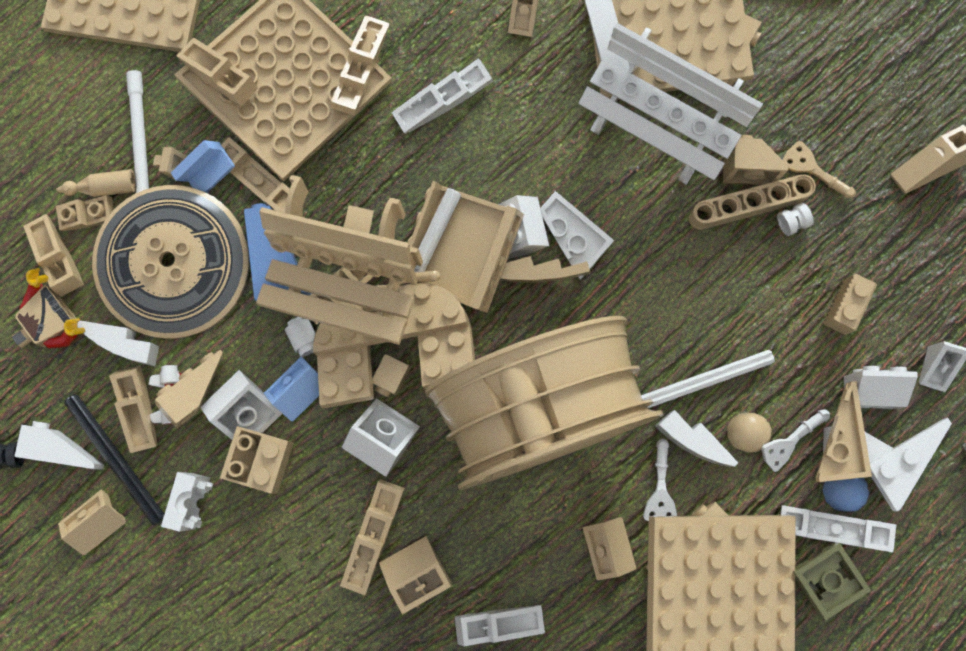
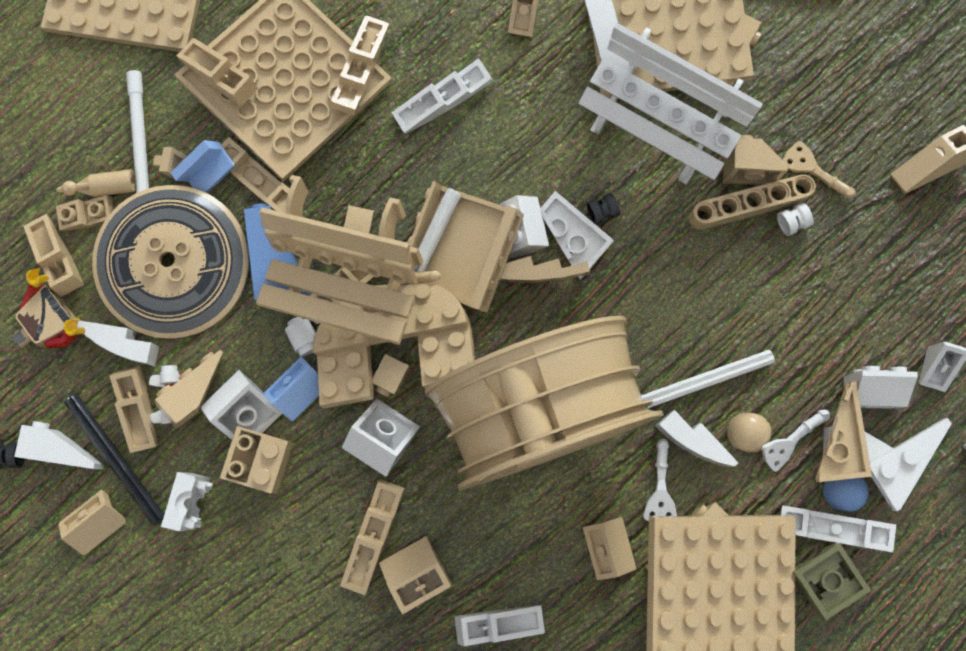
tan brick [824,274,877,335] -> none
none -> black wheel [586,192,620,225]

